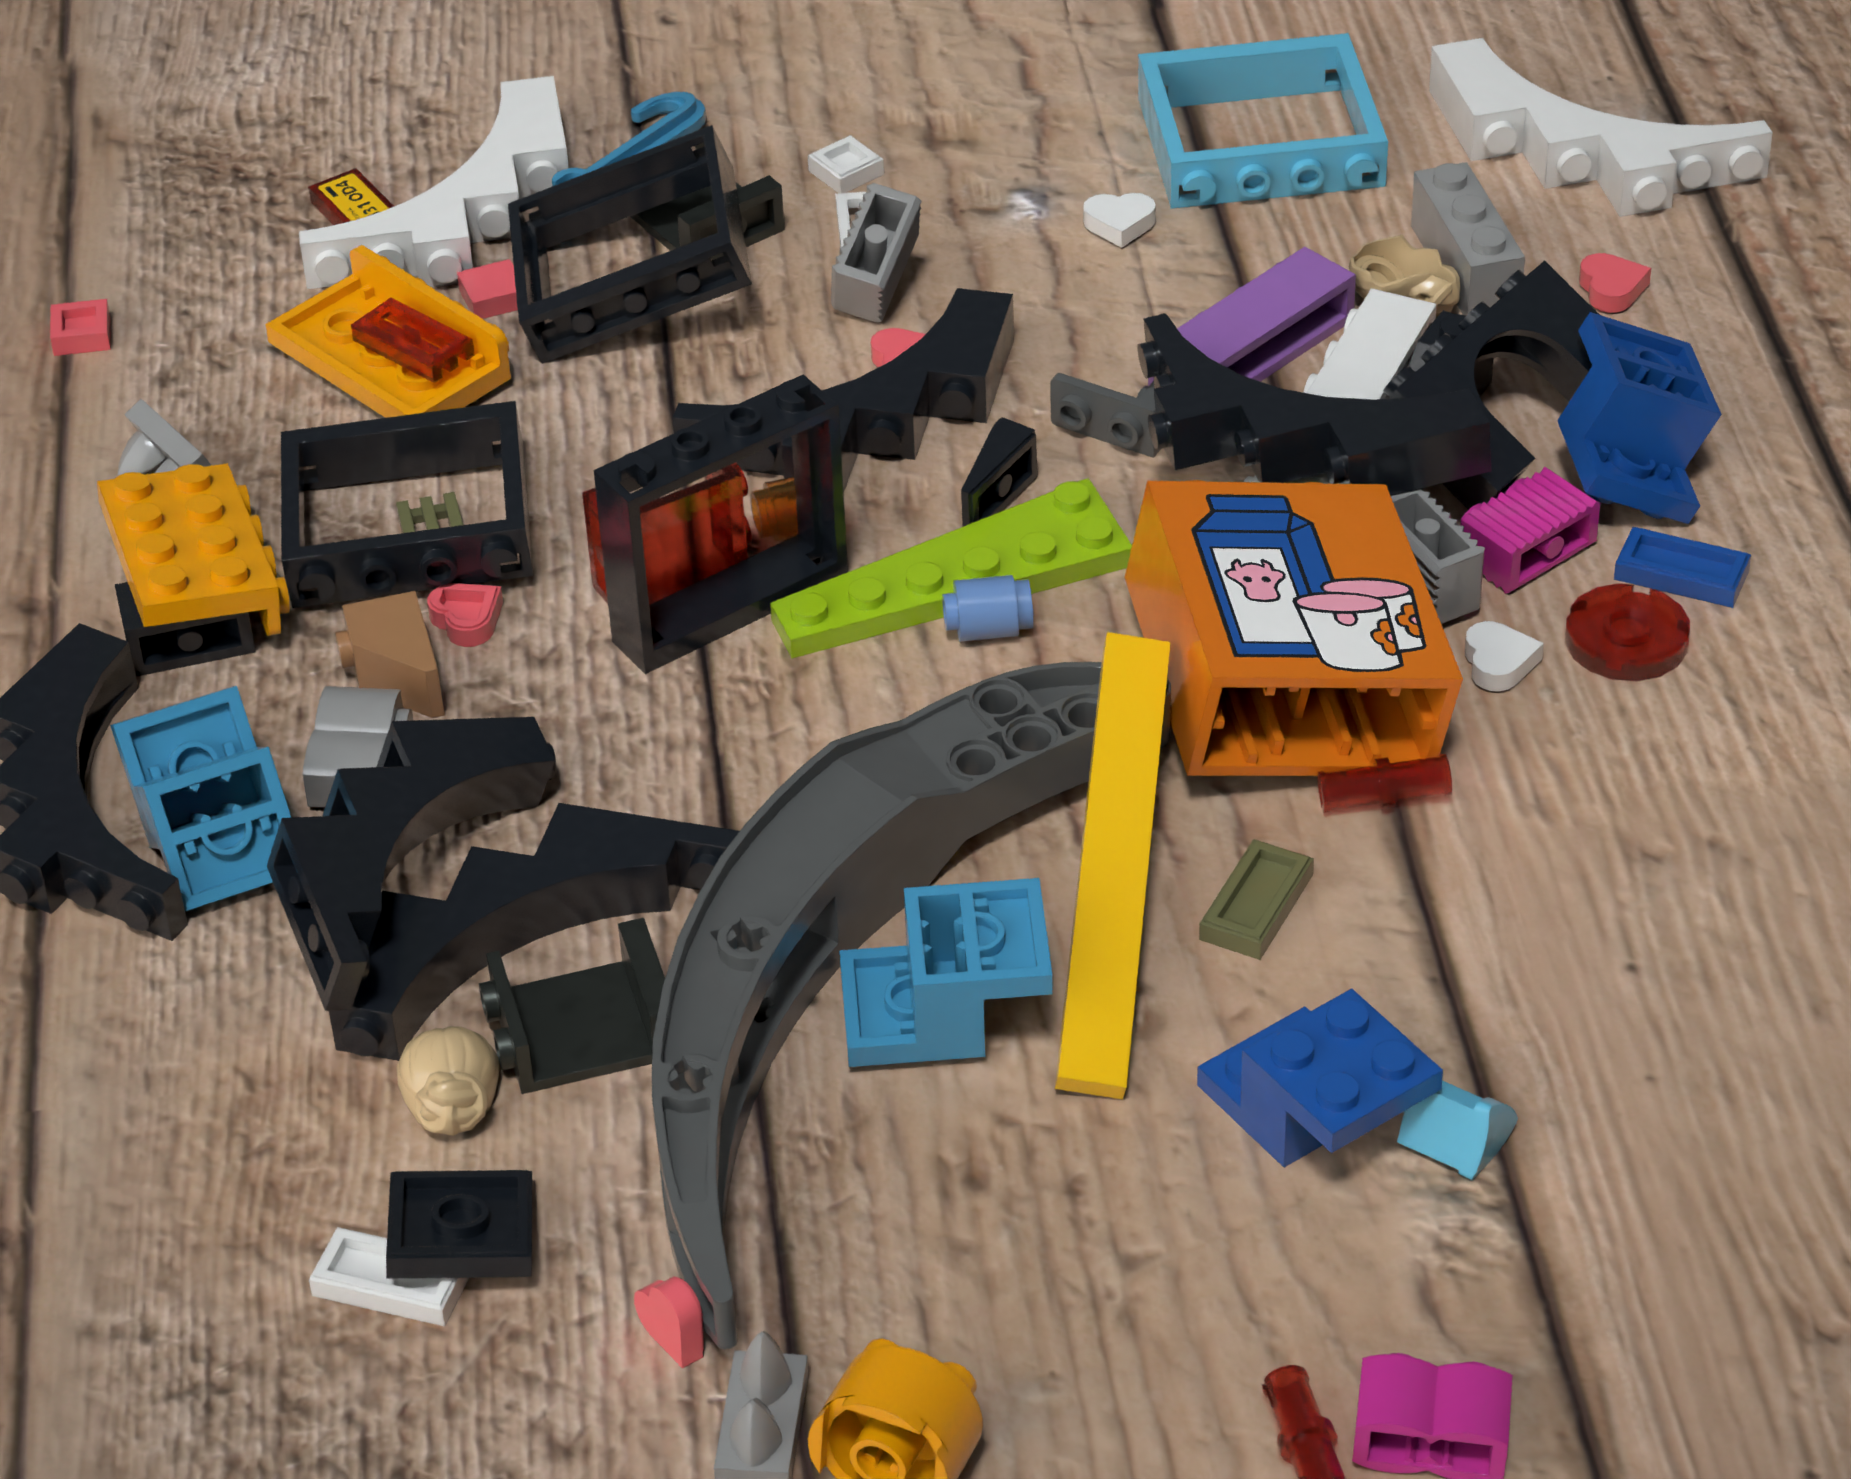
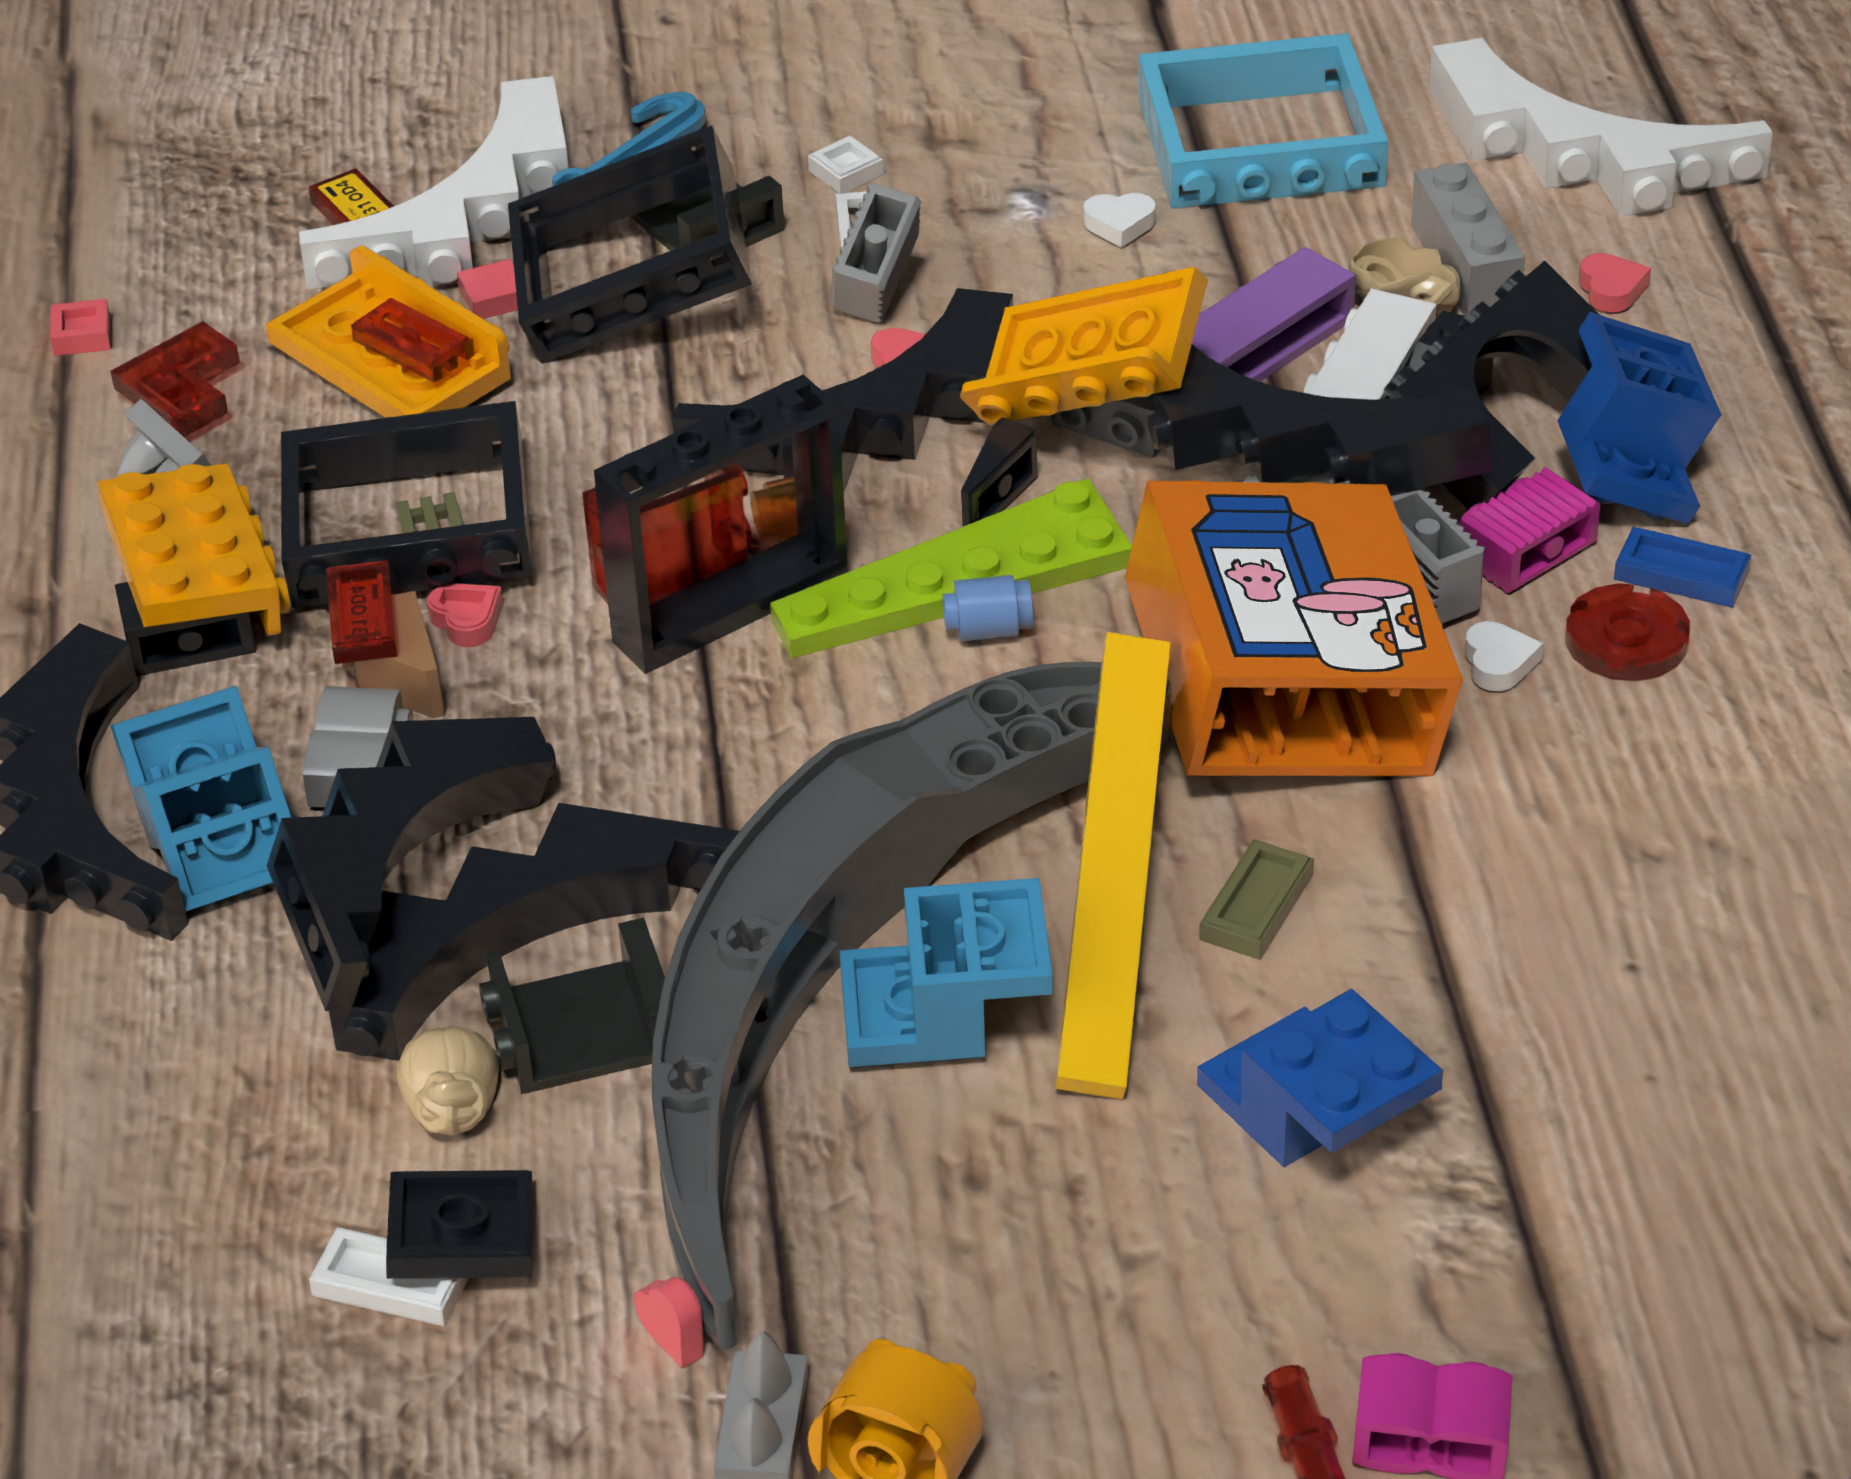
clear red pin [1317,754,1452,813] -> none
medium azure tile [1397,1081,1518,1180] -> none
none -> clear red plate [110,321,240,437]
none -> clear red tile [326,561,398,664]
none -> light orange bracket [960,266,1208,426]

